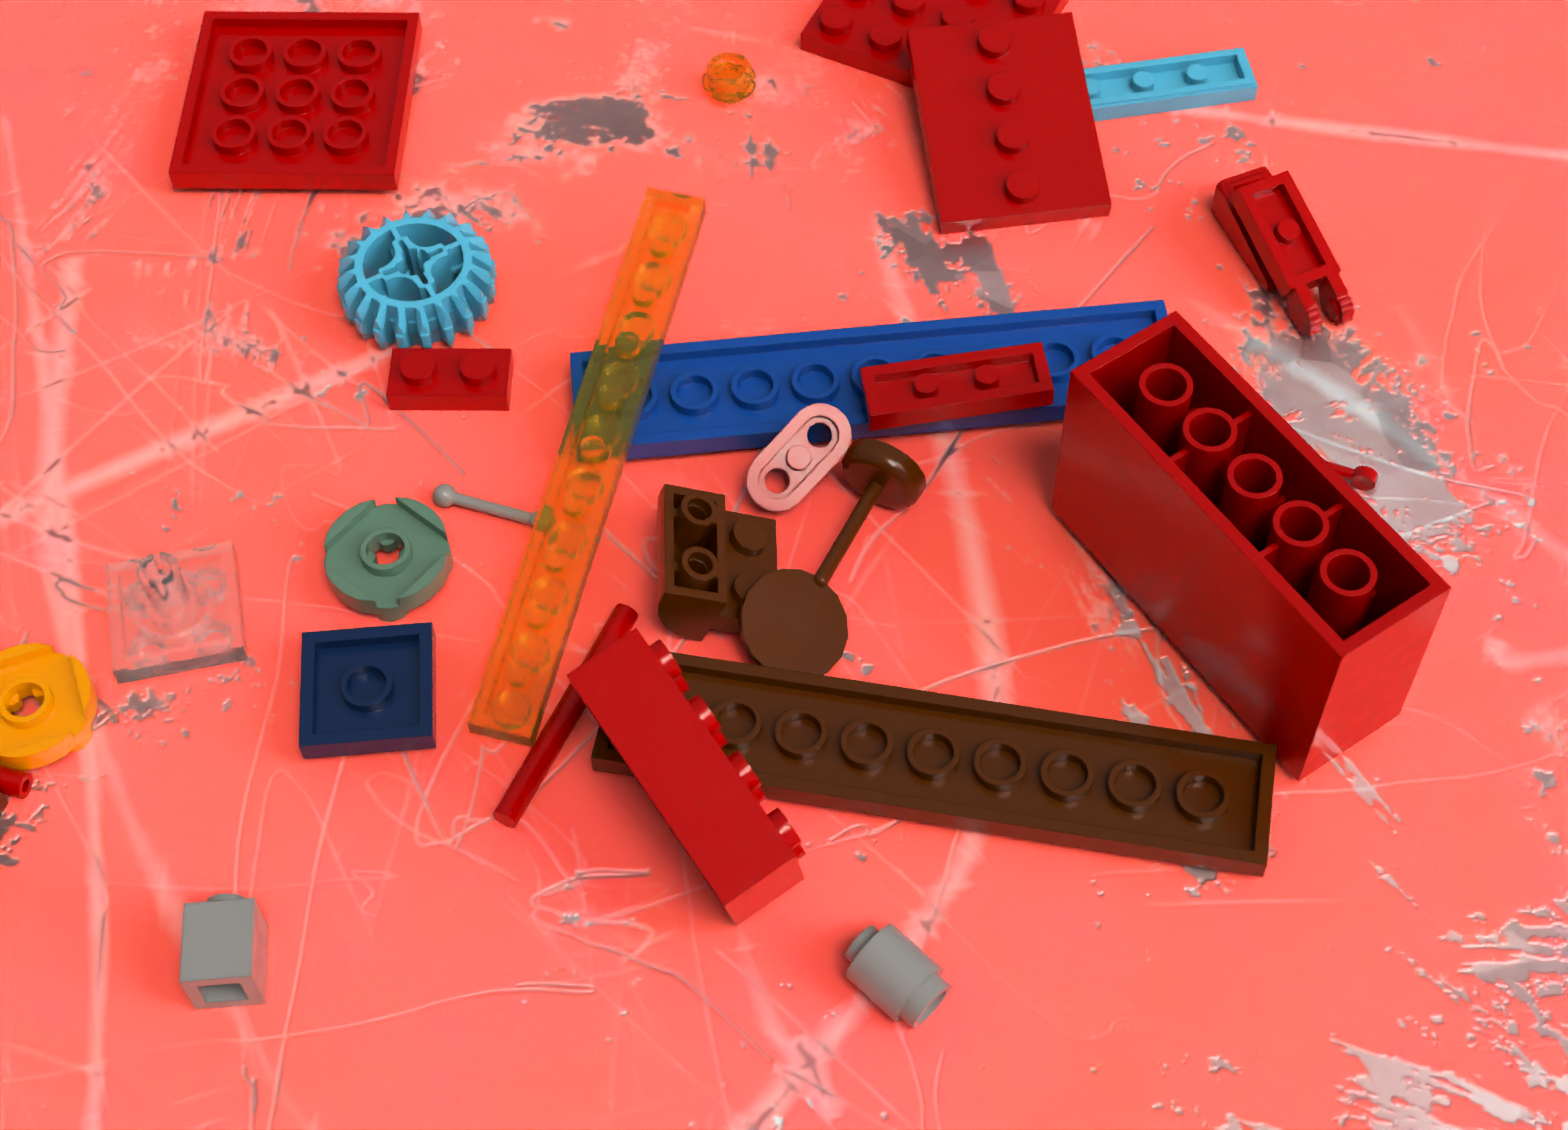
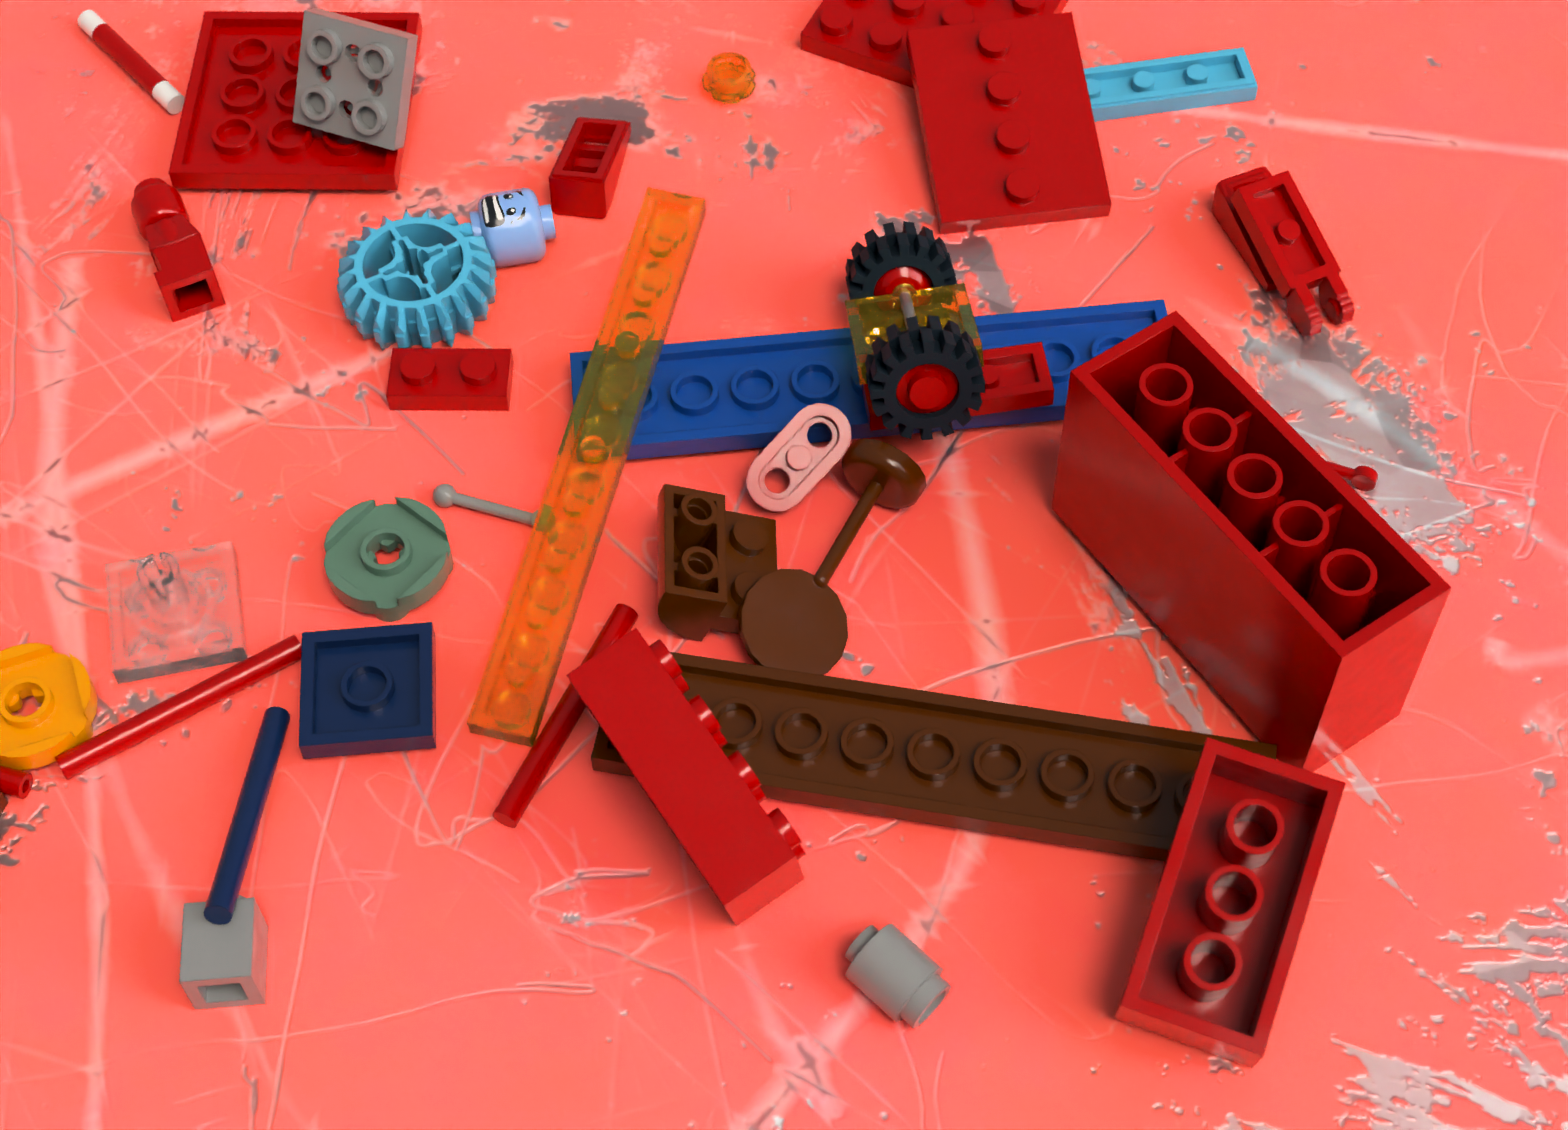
none -> red bar [55,634,302,780]
none -> red bar [77,10,185,114]
none -> red piece [131,178,226,322]
none -> dark blue bar [203,707,290,925]
none -> light grey plate [292,8,418,151]
none -> light blue head [469,188,556,268]
none -> red slope [549,117,631,219]
none -> plate [845,221,985,440]
none -> red brick [1114,737,1346,1068]

